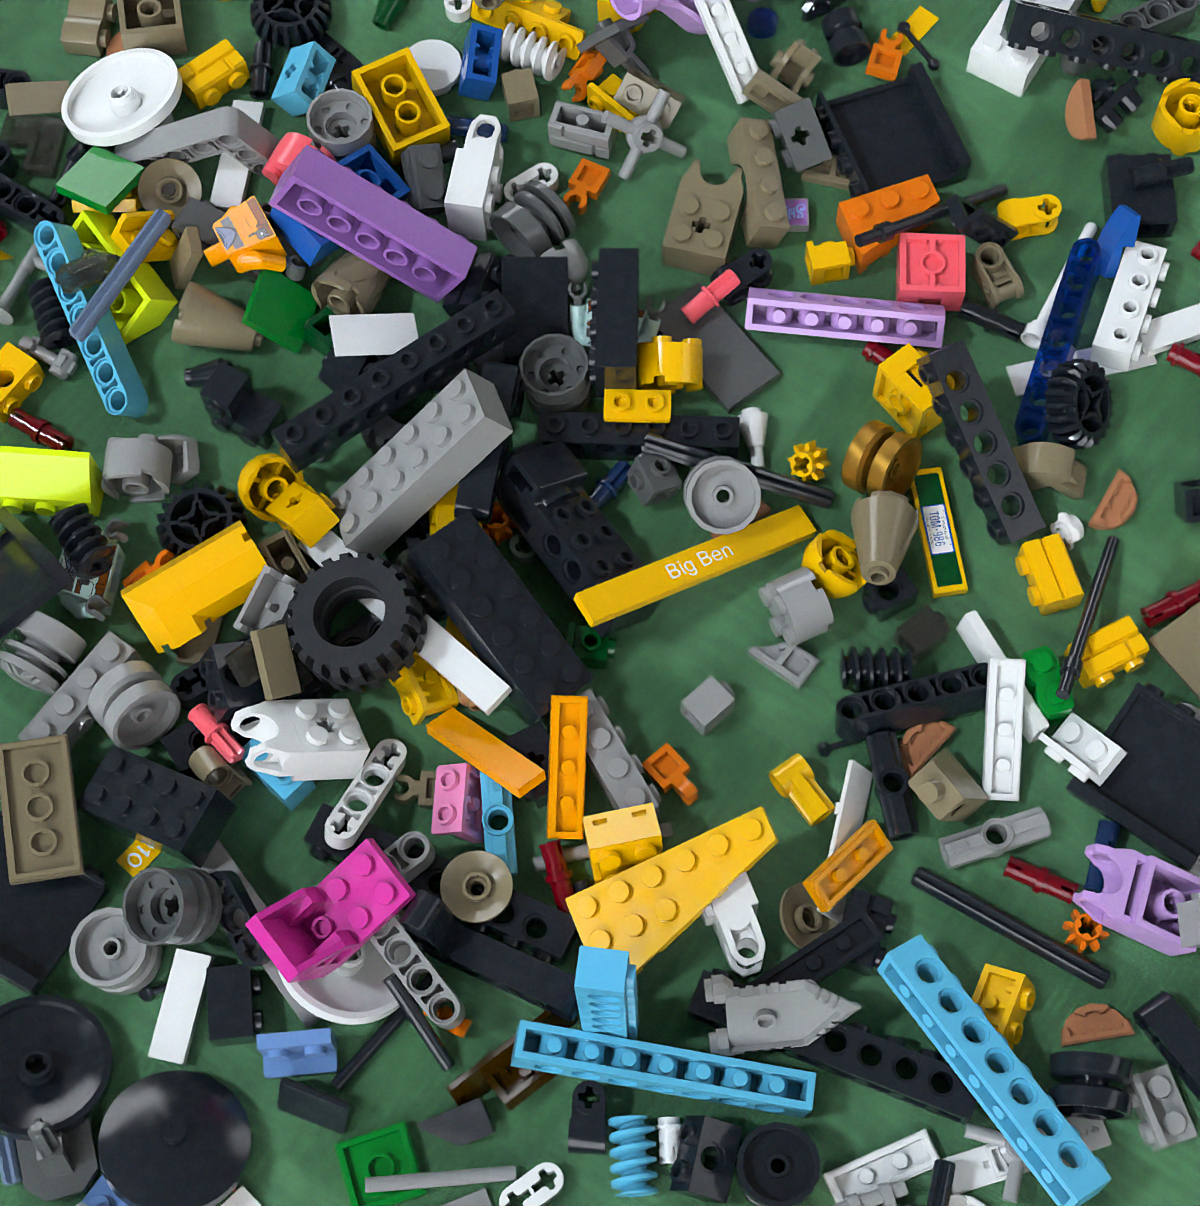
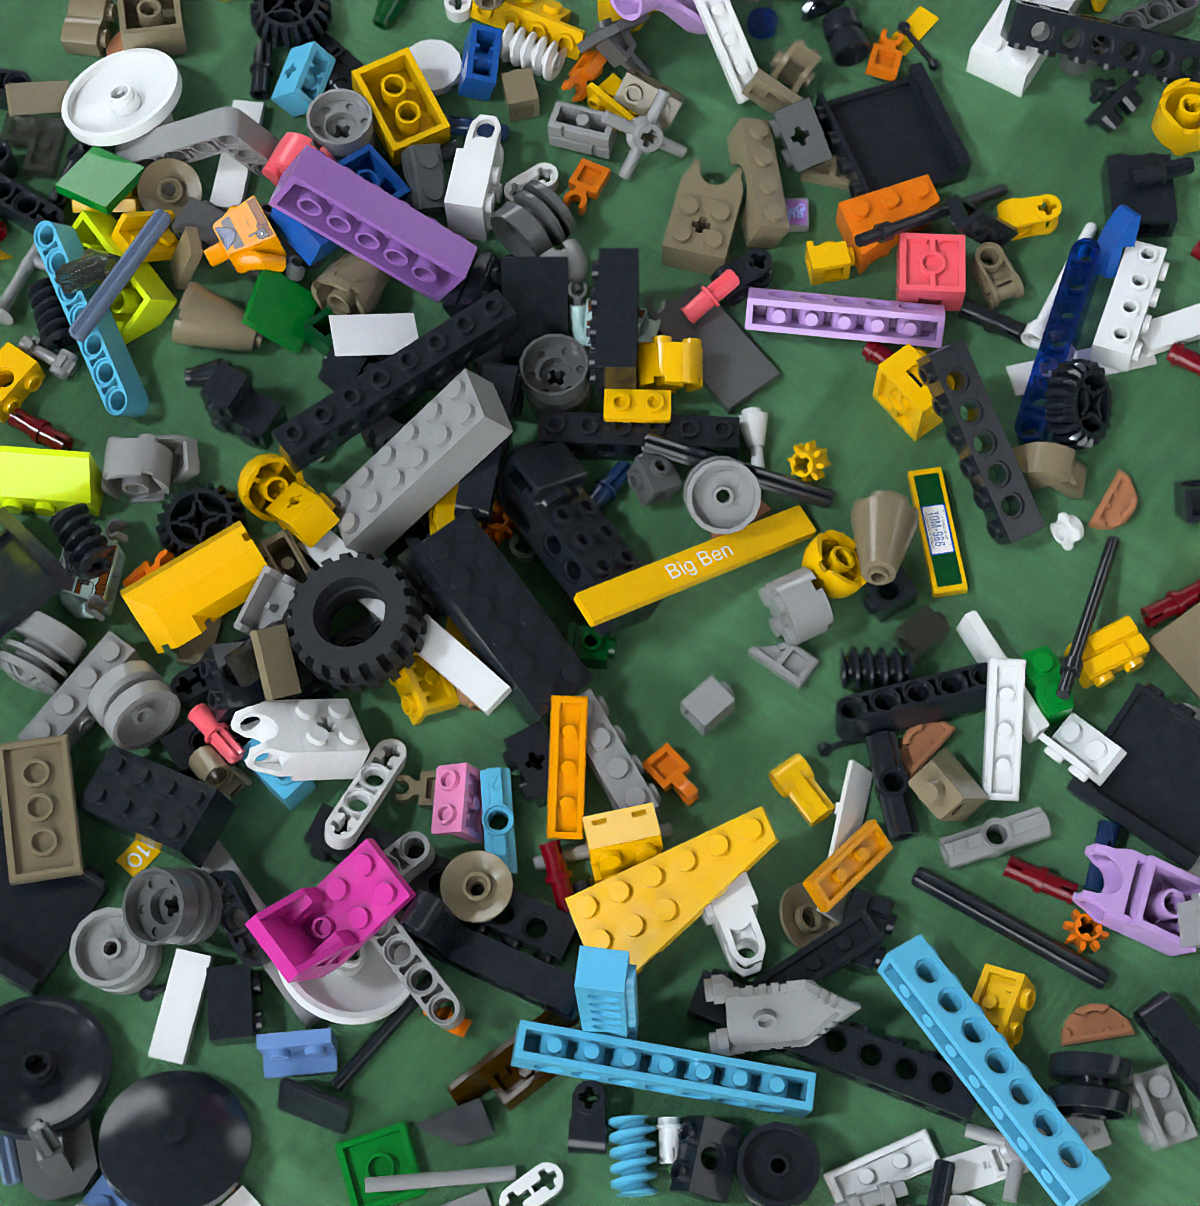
yellow brick [178,39,250,110] -> none
black bar [383,973,455,1071] -> none
light orange tile [426,707,546,798] -> none
pearl gold wheel [841,420,923,497] -> none
yellow brick [1015,533,1085,616] -> none
nougat tile [1065,78,1097,141] -> none

